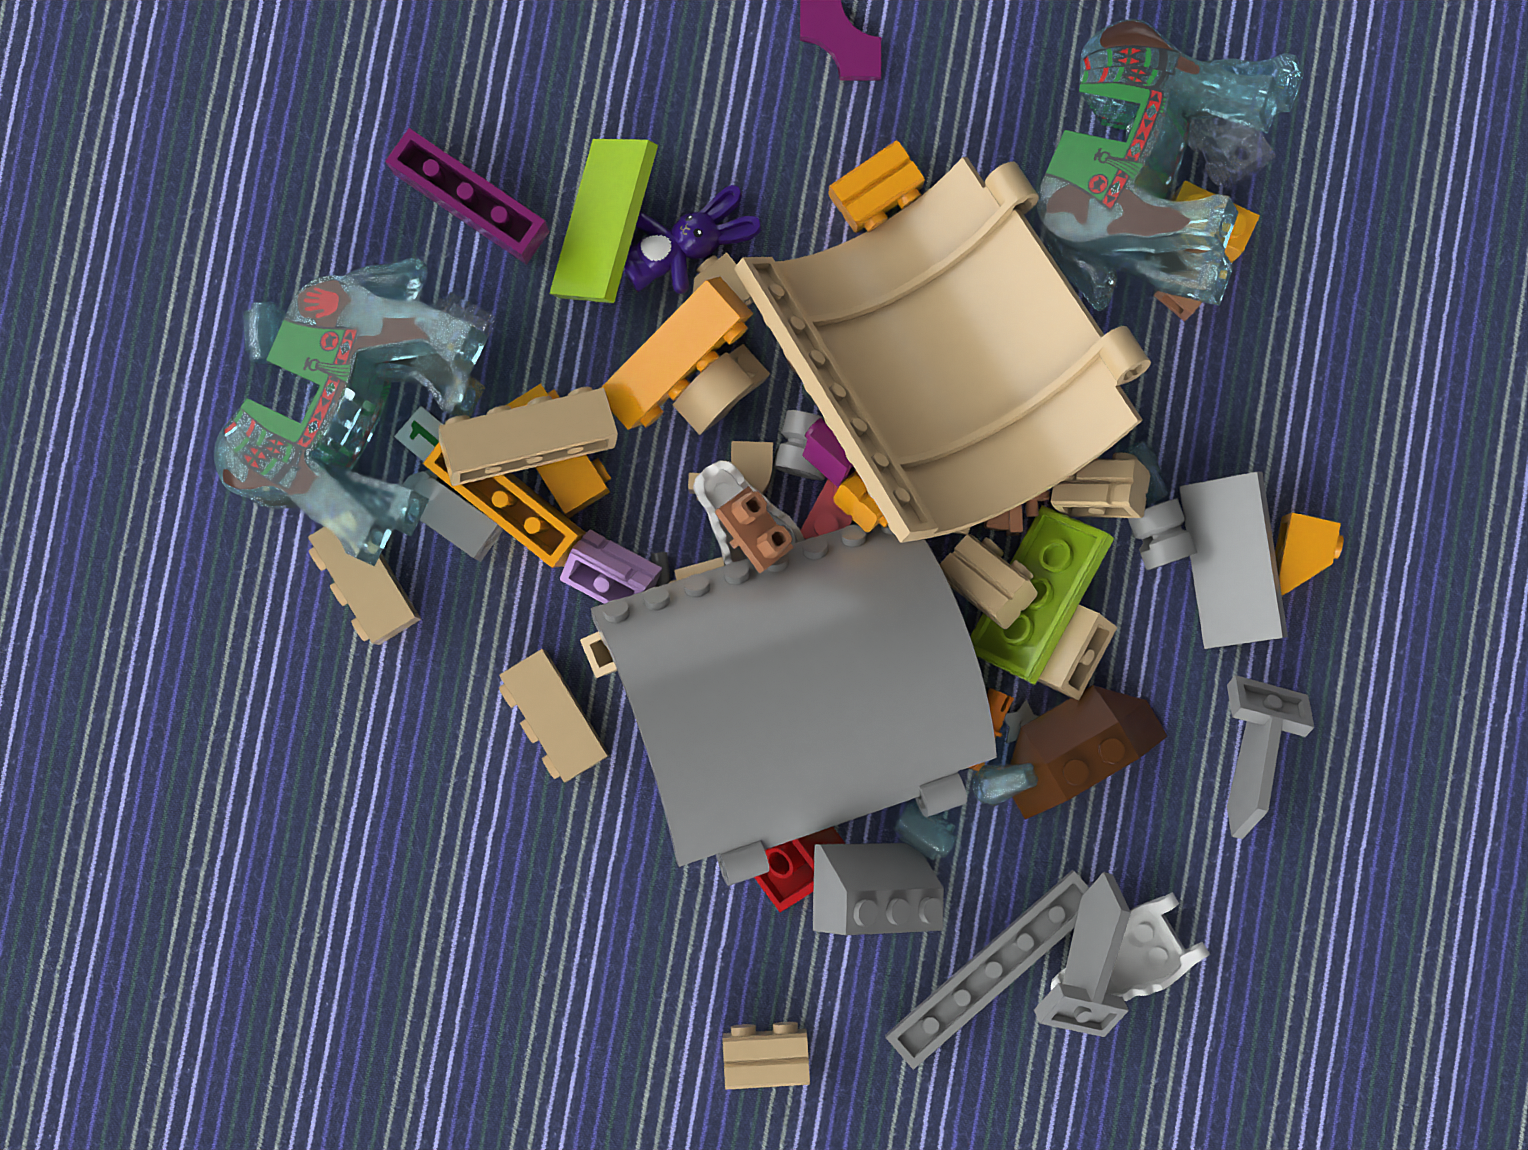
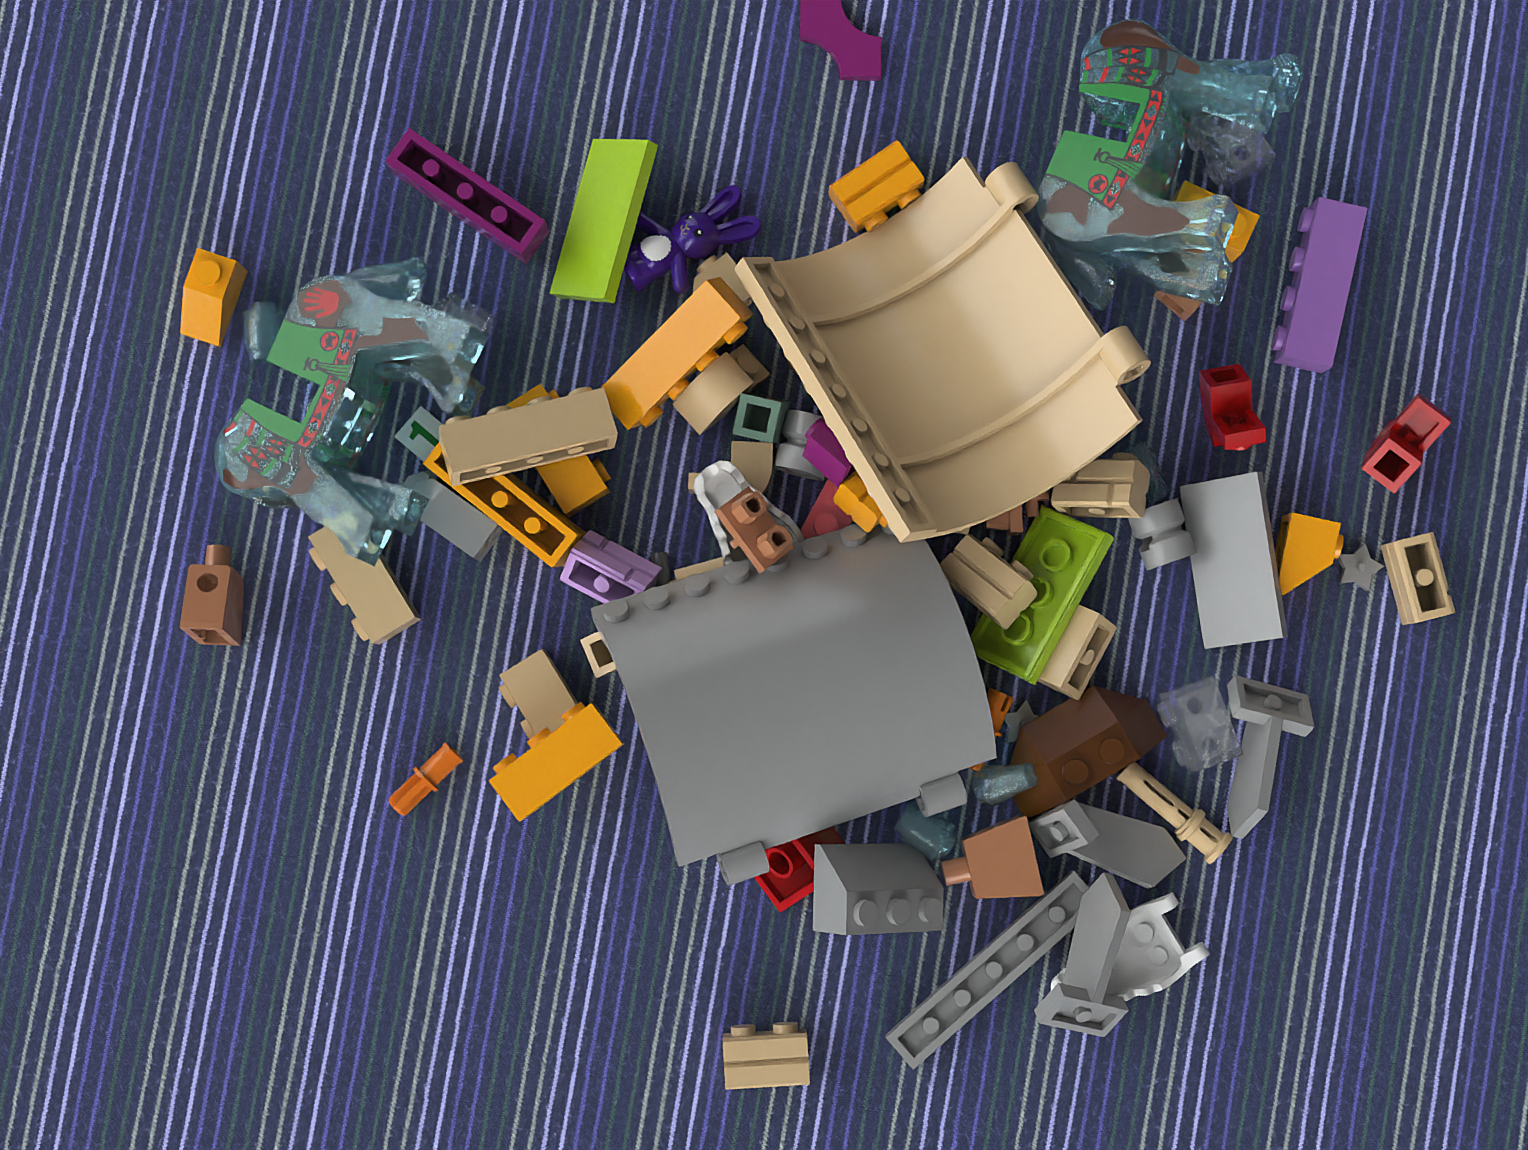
none -> light orange slope [180,248,248,347]
none -> nougat torso [180,545,244,646]
none -> orange axle [388,742,464,816]
none -> light orange brick [488,702,625,822]
none -> sand green brick [732,392,791,443]
none -> nougat torso [940,814,1044,899]
none -> light grey piece [1028,800,1187,889]
none -> tan pin [1115,761,1233,864]
none -> clear brick [1157,676,1244,772]
none -> red brick [1199,363,1266,450]
none -> medium lavender brick [1271,197,1368,374]
none -> light grey piece [1338,543,1384,592]
none -> red brick [1361,393,1452,494]
none -> tan brick [1381,532,1456,625]

